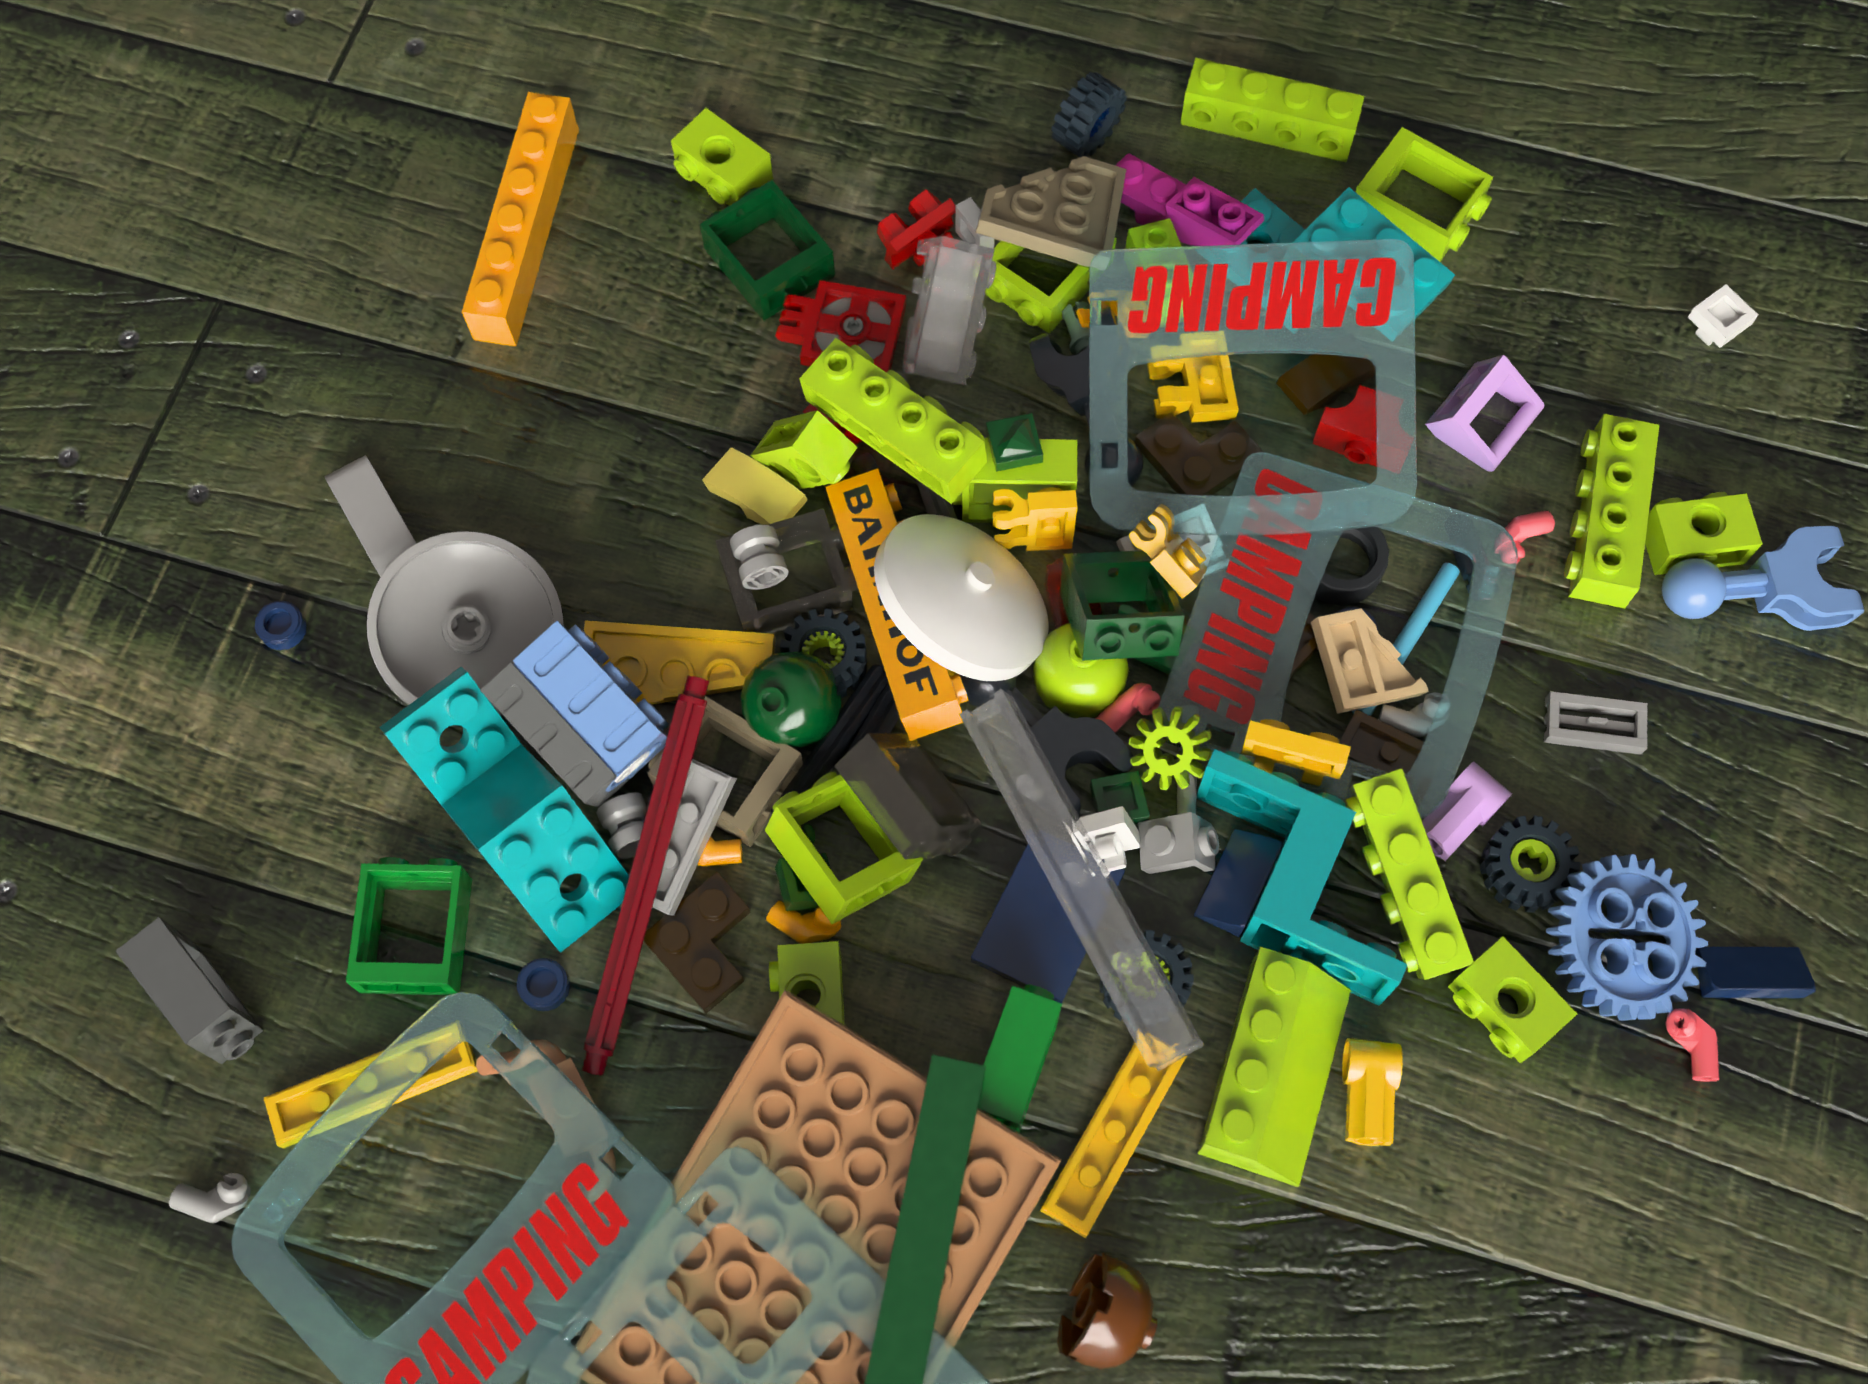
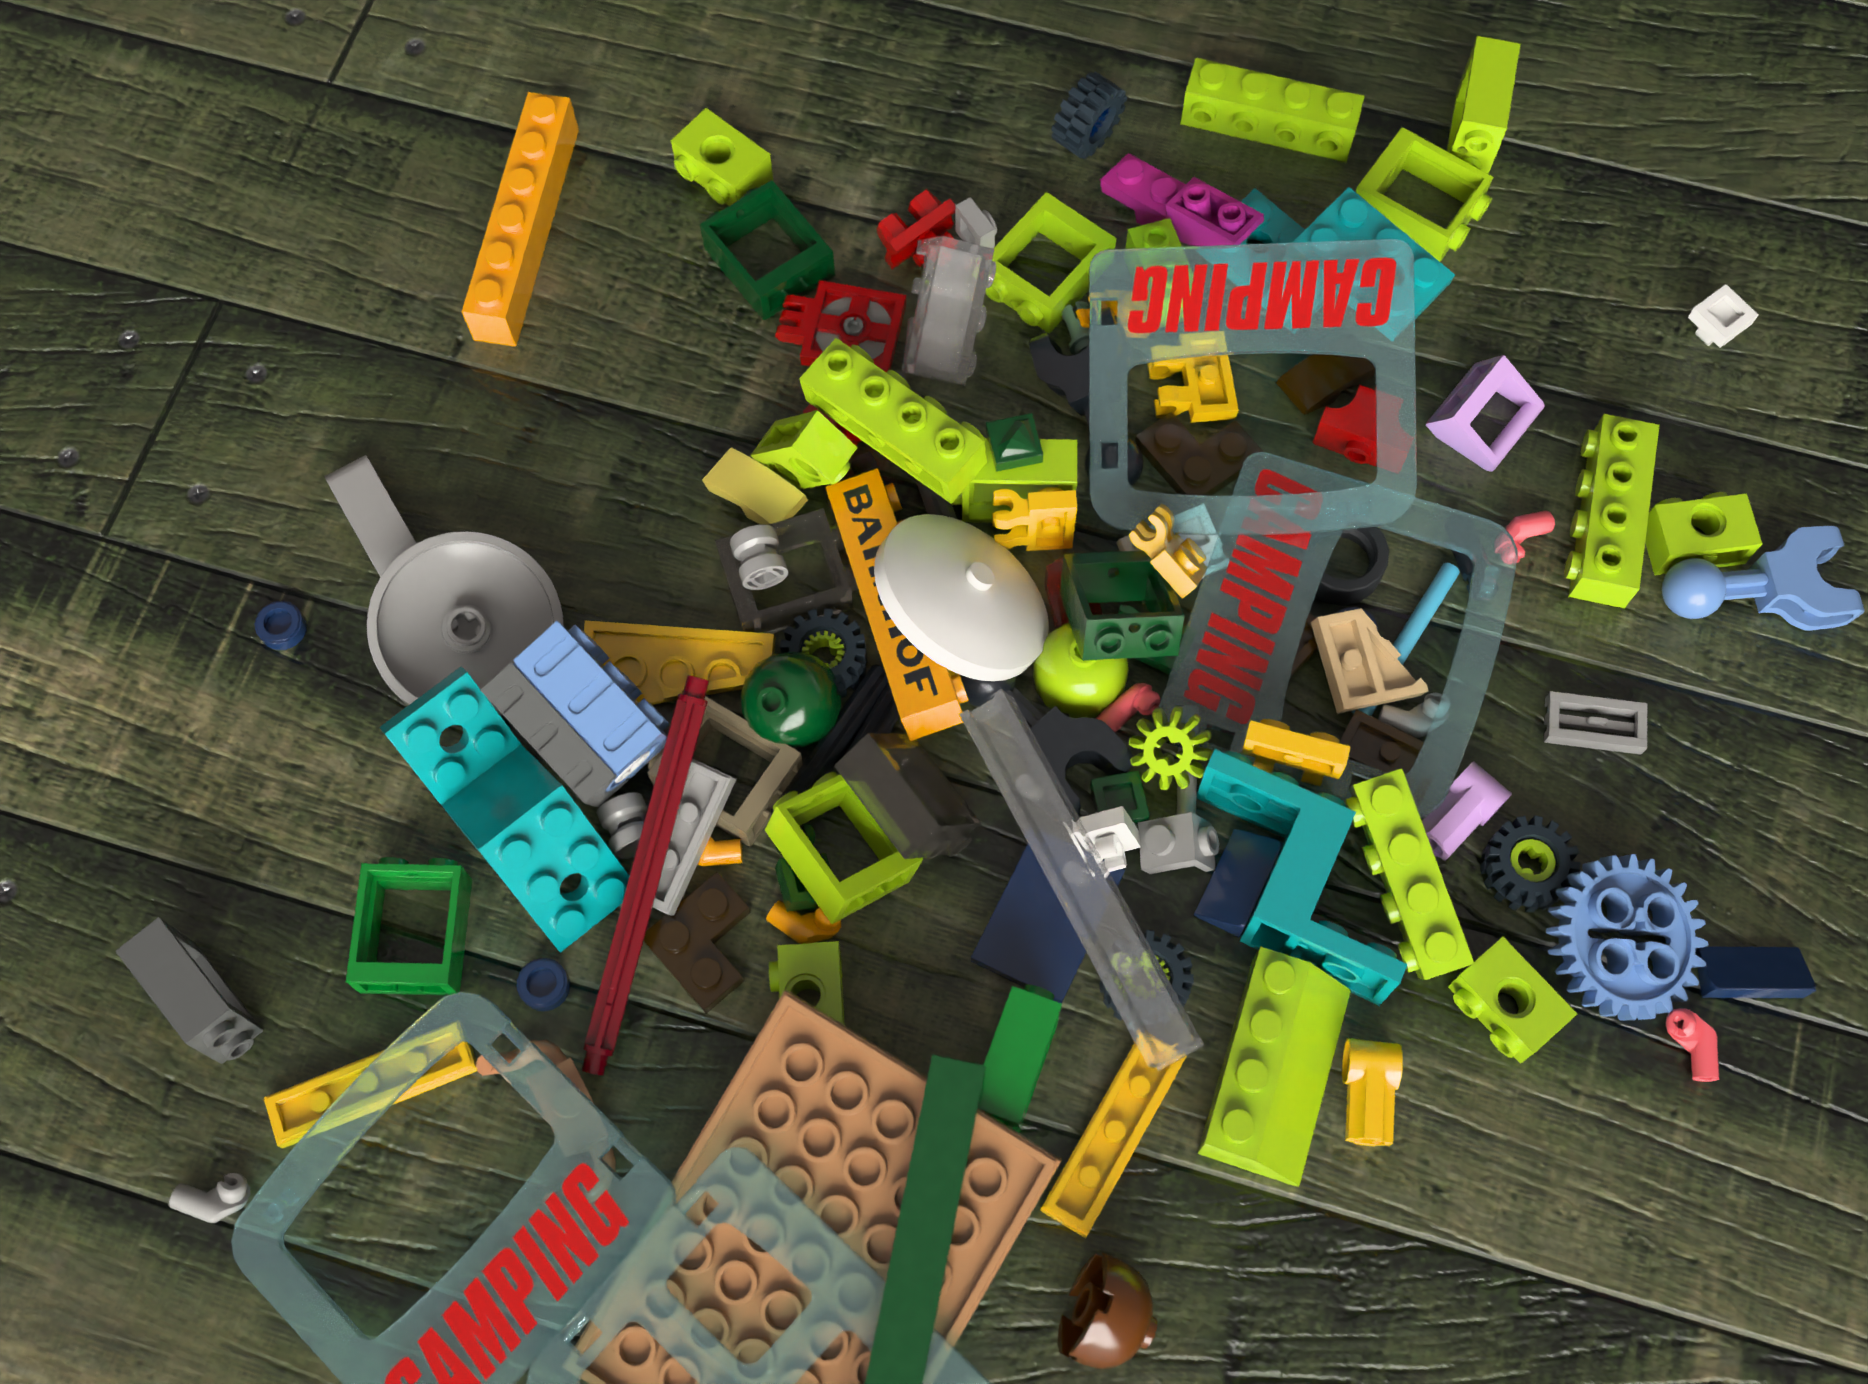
dark tan plate [975,156,1126,272] -> none
none -> lime window [1446,36,1520,174]

